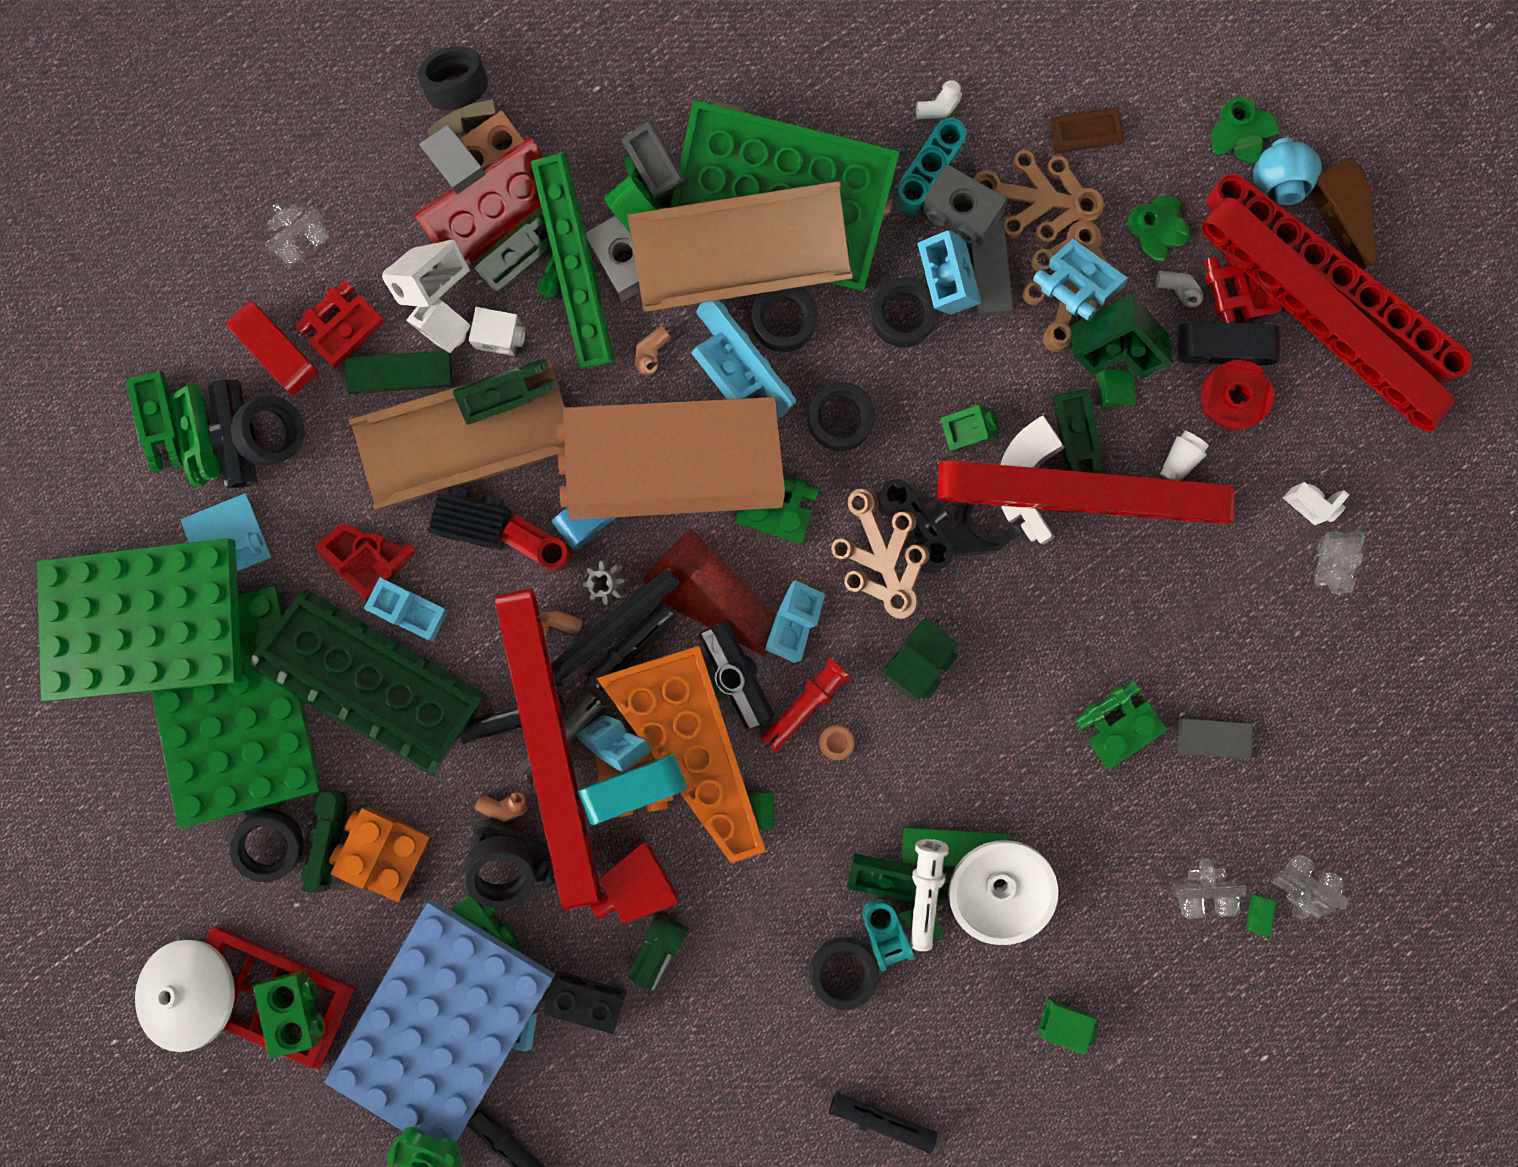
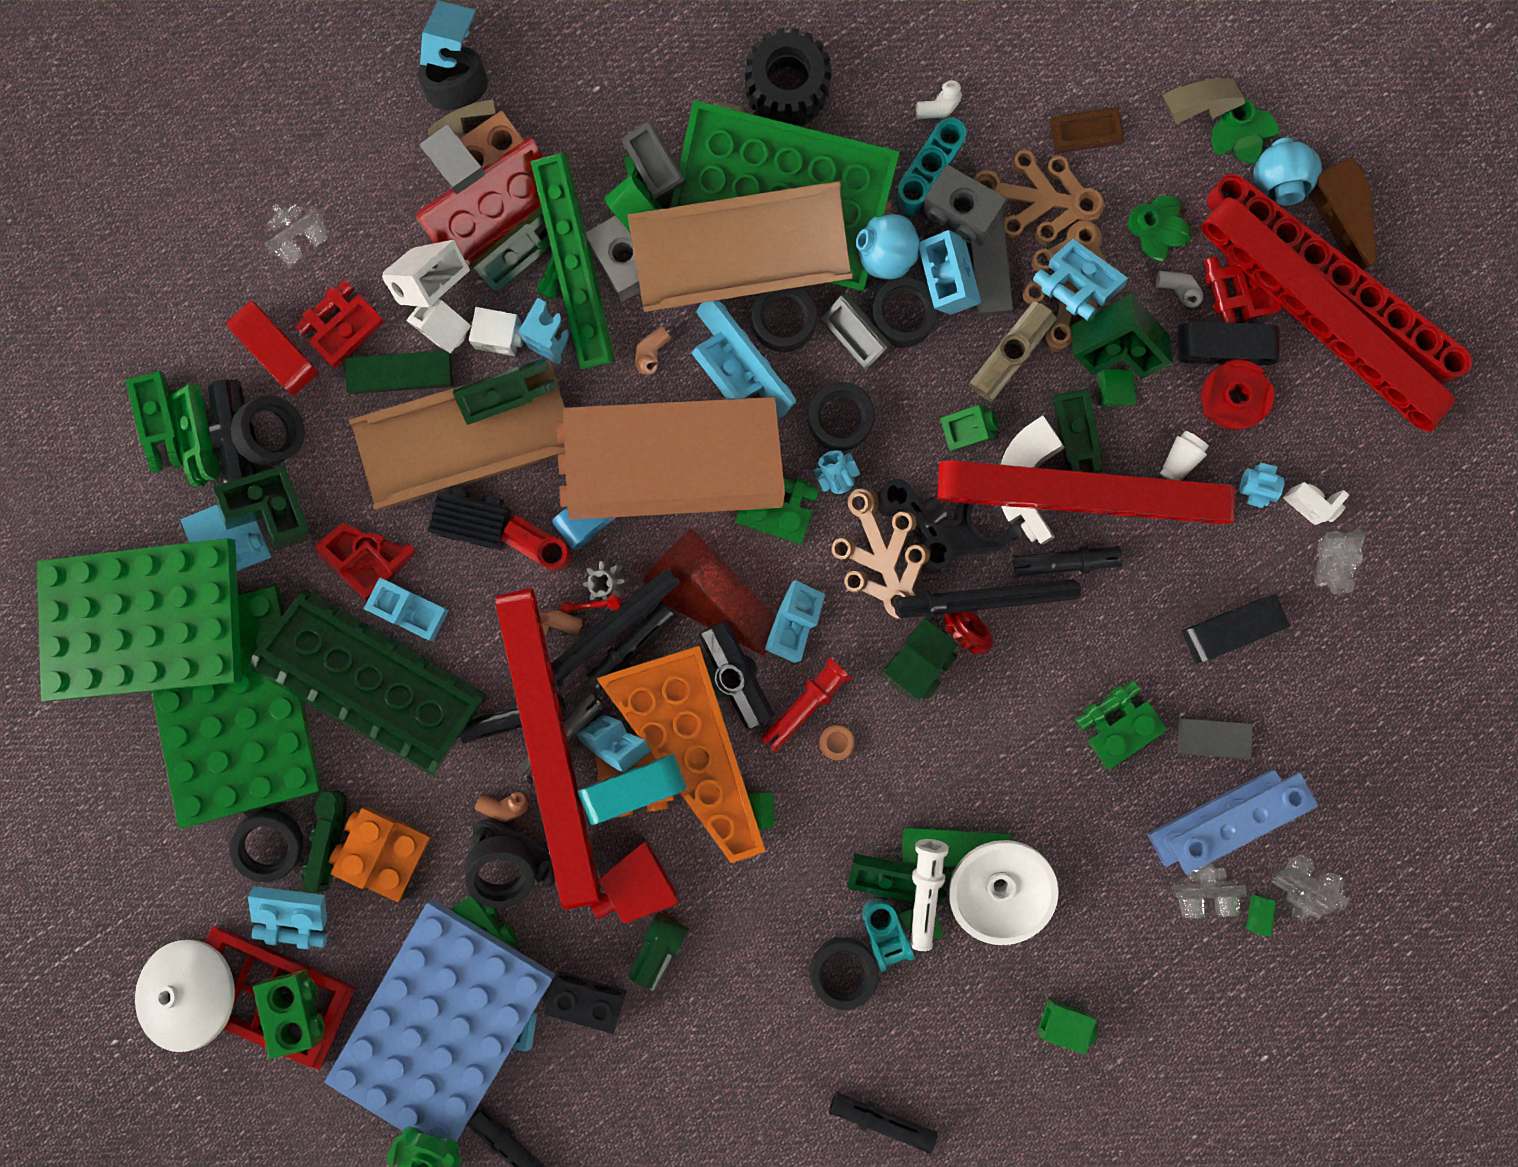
none -> dark green brick [213,465,309,551]
none -> medium azure plate [248,886,327,950]
none -> medium azure hinge [420,0,476,68]
none -> medium azure hinge [518,298,569,365]
none -> red hinge [560,595,622,614]
none -> black tyre [745,28,832,126]
none -> medium azure gear [814,450,860,494]
none -> tile [821,293,892,370]
none -> medium azure plant [856,213,920,280]
none -> black axle [895,579,1081,619]
none -> red gear [943,611,993,655]
none -> dark tan piece [968,301,1057,402]
none -> black pin [1013,545,1122,578]
none -> medium blue fence [1147,769,1318,874]
none -> dark tan slope [1162,78,1246,124]
none -> black beam [1181,593,1290,664]
none -> medium azure gear [1240,463,1284,508]

